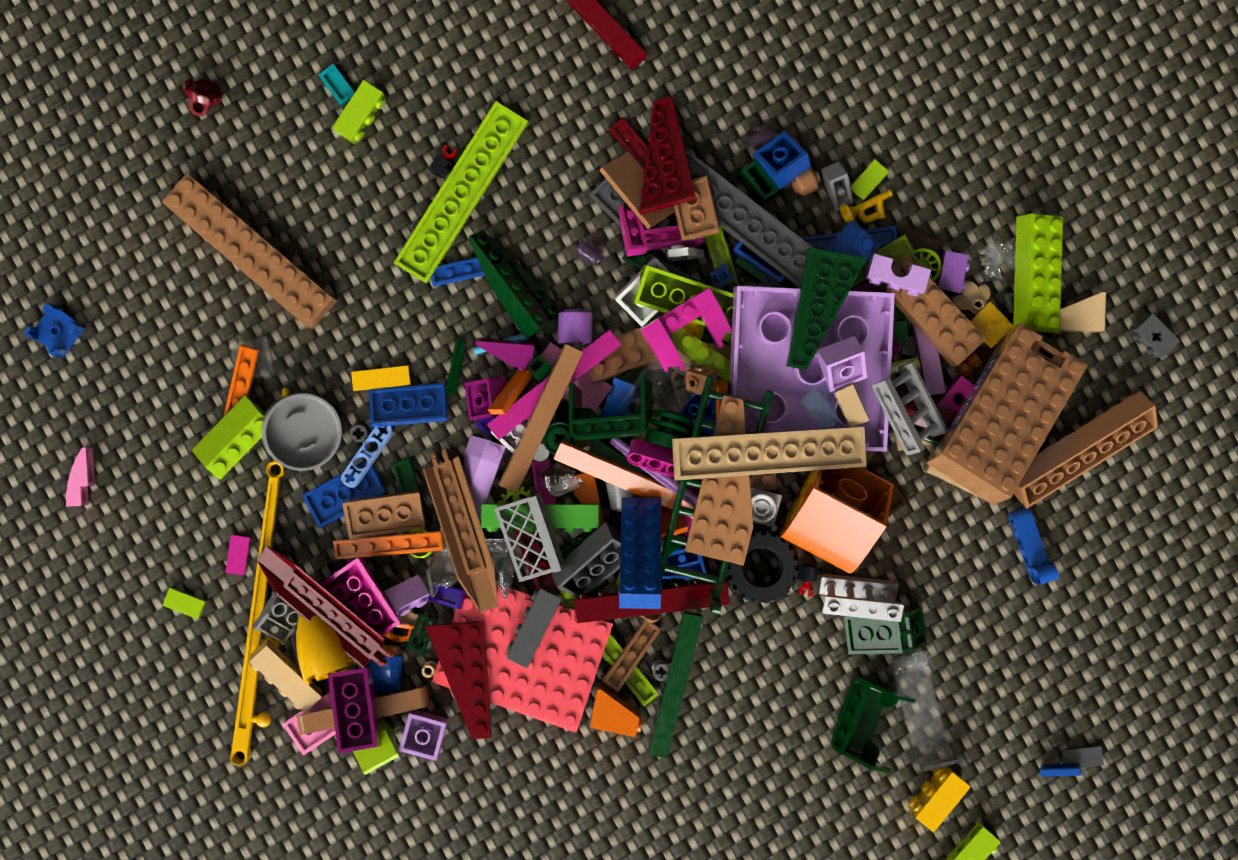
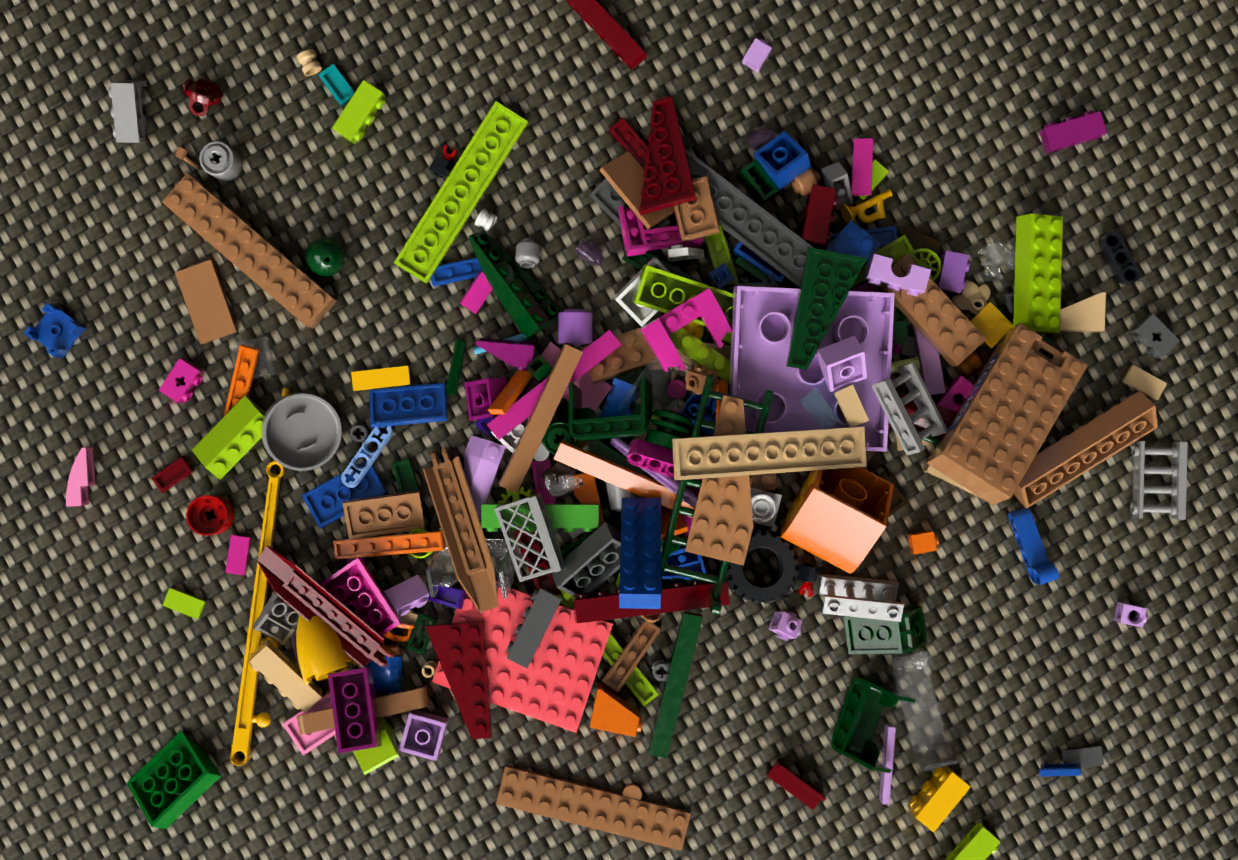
none -> light grey wedge [109,80,147,143]
none -> green slope [127,730,221,829]
none -> dark red tile [151,456,195,494]
none -> dark pink brick [159,358,205,403]
none -> medium nougat hand [175,147,200,170]
none -> medium nougat tile [175,260,238,345]
none -> red wheel [186,495,234,536]
none -> light grey piece [199,141,243,181]
none -> tan wheel [297,49,322,76]
none -> dark green piece [306,237,346,277]
none -> dark pink tile [459,271,492,314]
none -> white wheel [475,209,497,233]
none -> medium nougat plate [496,765,691,851]
none -> light grey head [515,238,540,269]
none -> medium nougat tile [623,784,642,800]
none -> dark pink tile [667,379,686,399]
none -> lavender brick [742,38,772,72]
none -> dark red panel [766,759,826,810]
none -> lavender brick [768,611,803,641]
none -> dark red brick [800,184,838,250]
none -> dark pink tile [851,138,874,196]
none -> lavender tile [879,723,896,805]
none -> orange brick [907,530,939,555]
none -> magenta brick [1039,110,1107,154]
none -> black beam [1098,231,1140,285]
none -> lavender brick [1113,602,1148,627]
none -> tan tile [1122,365,1167,400]
none -> light grey fence [1130,441,1188,520]

